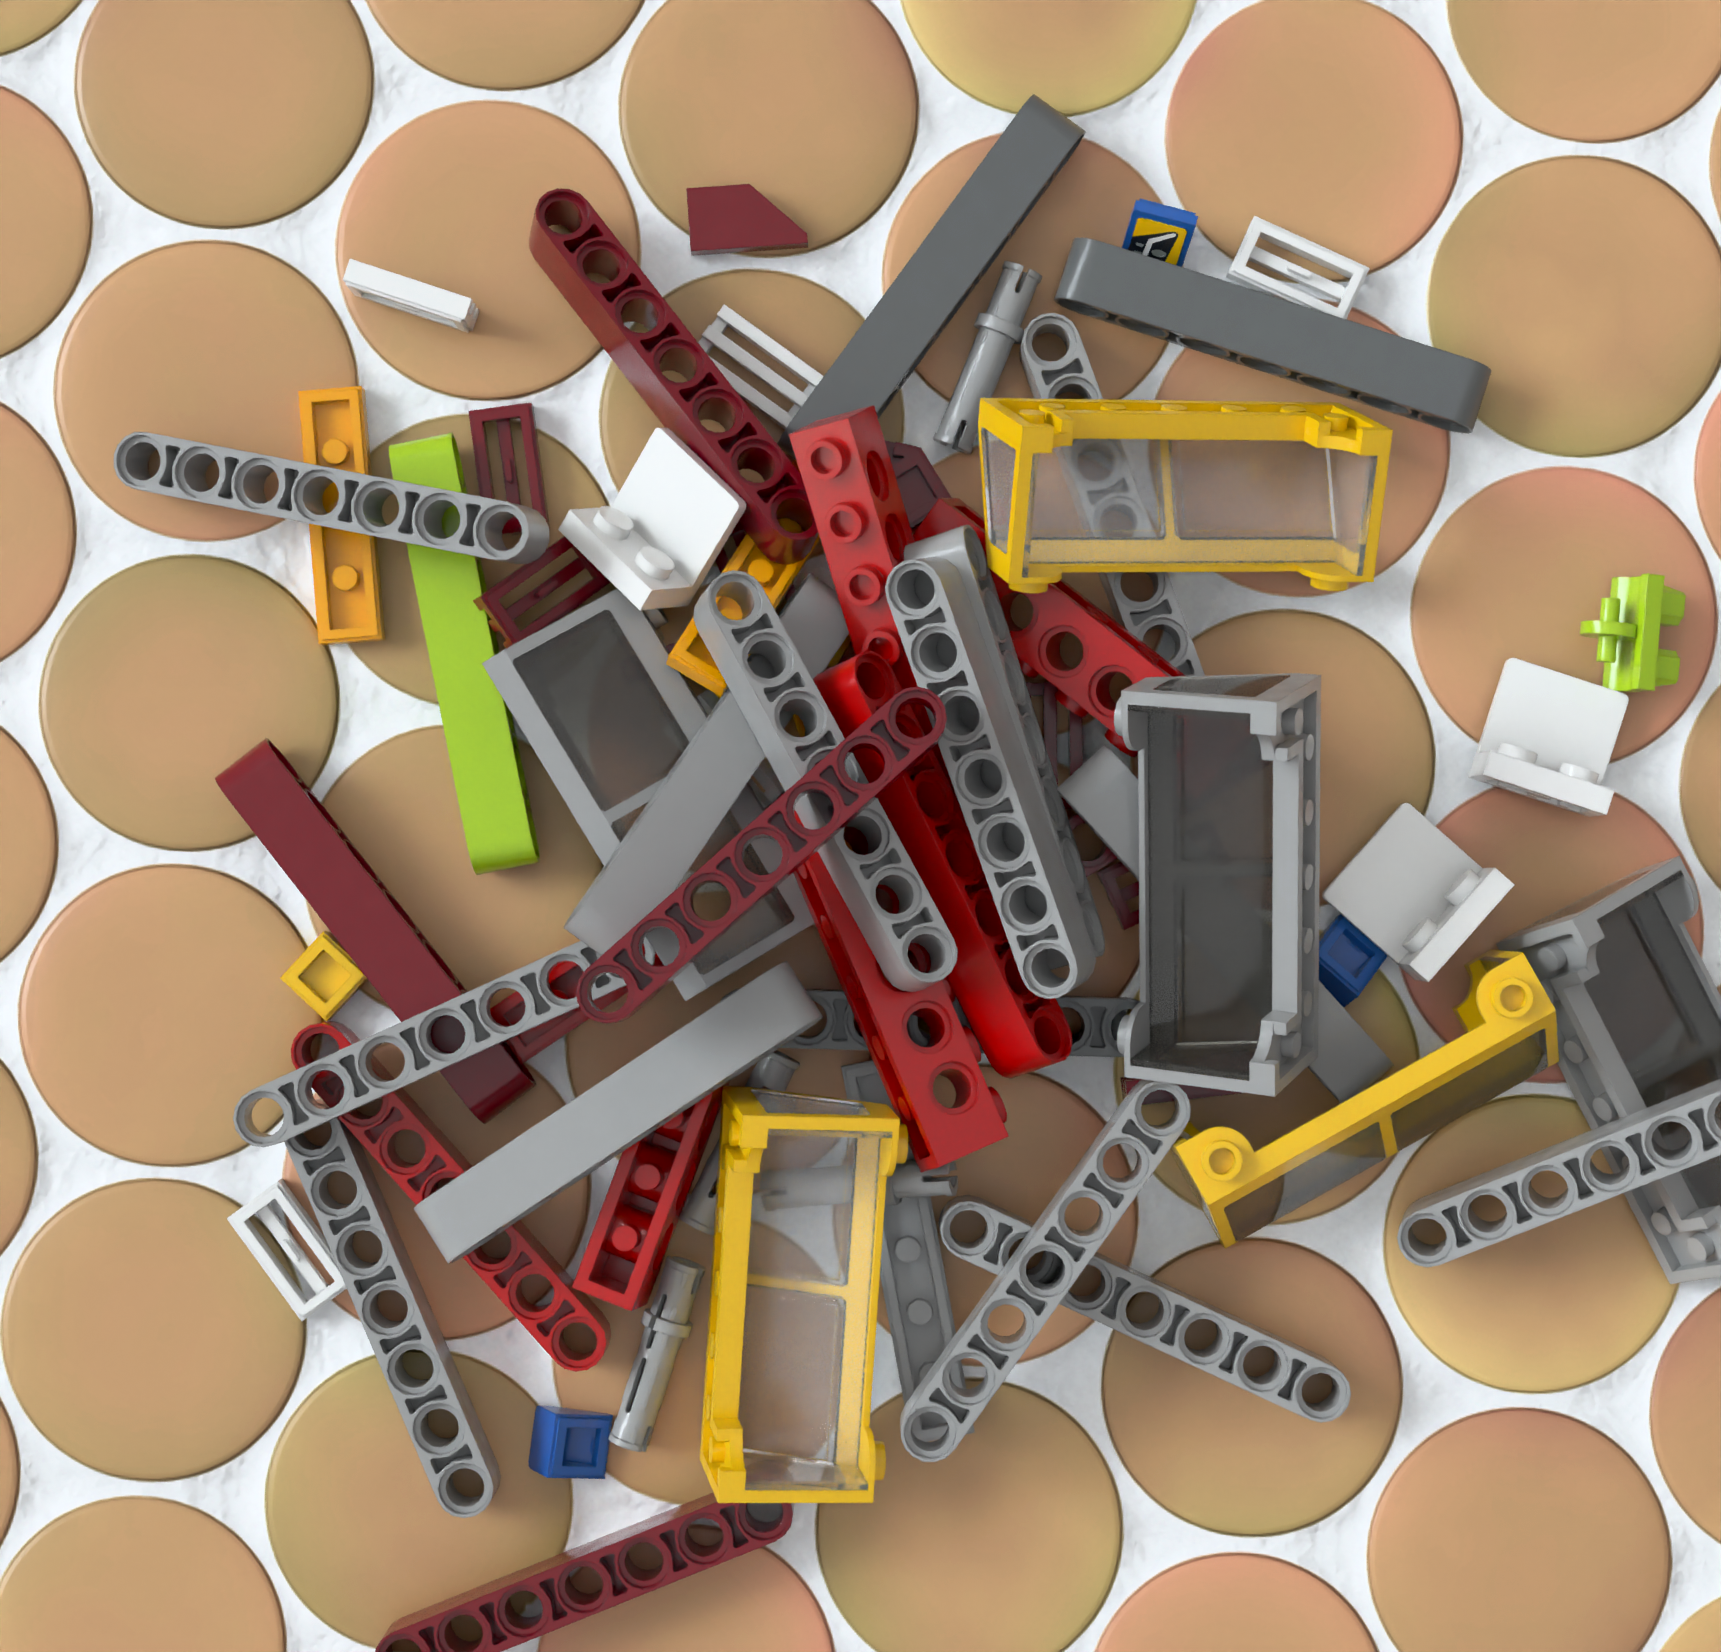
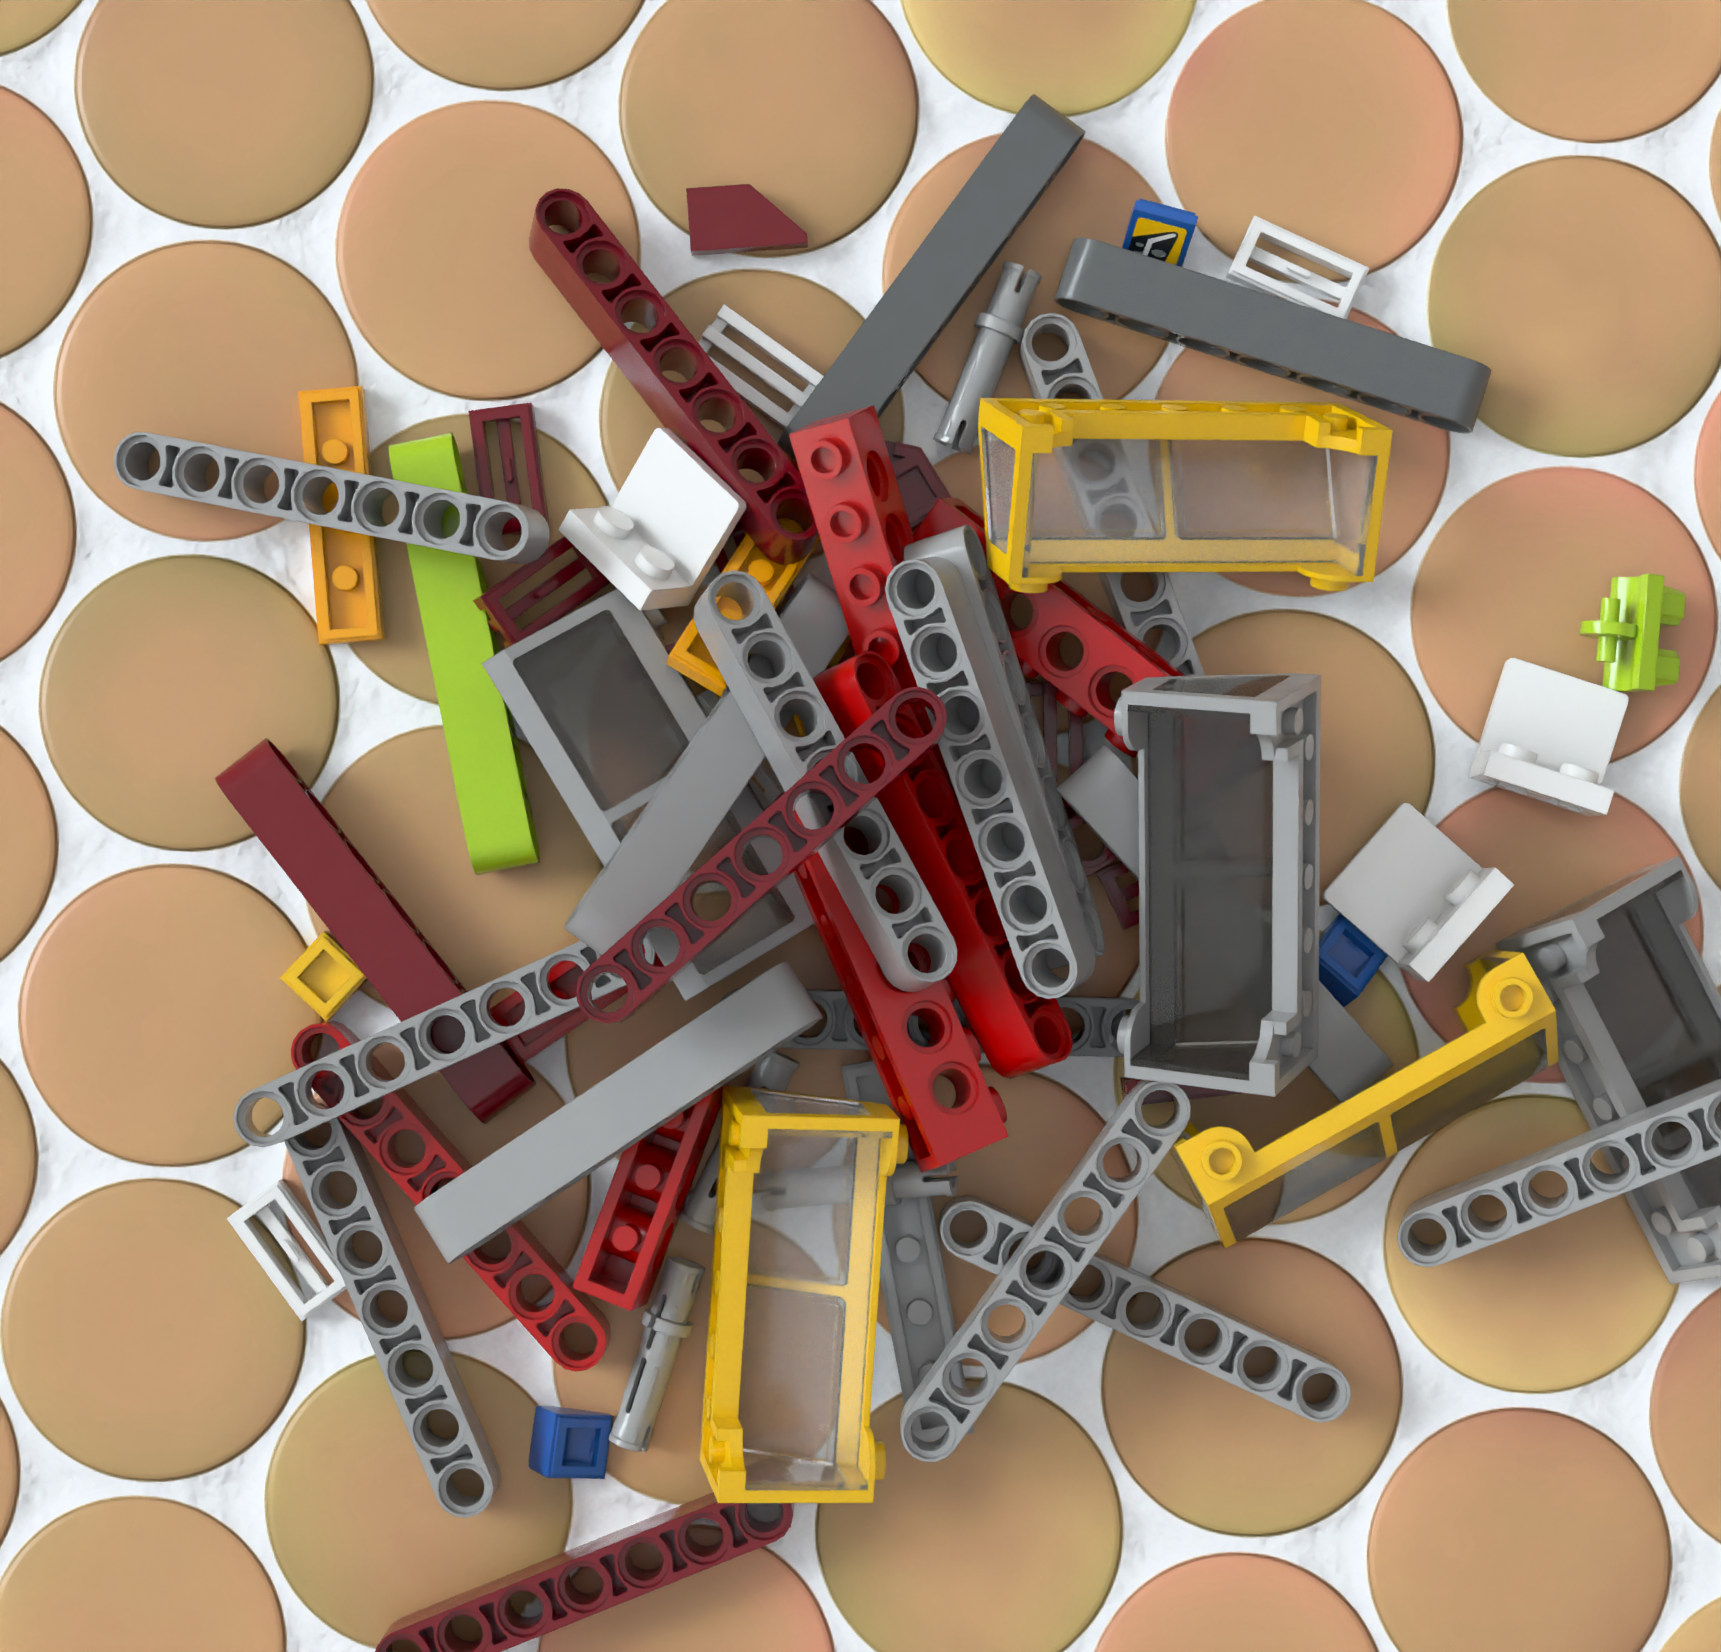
white tile [343,259,479,333] -> none

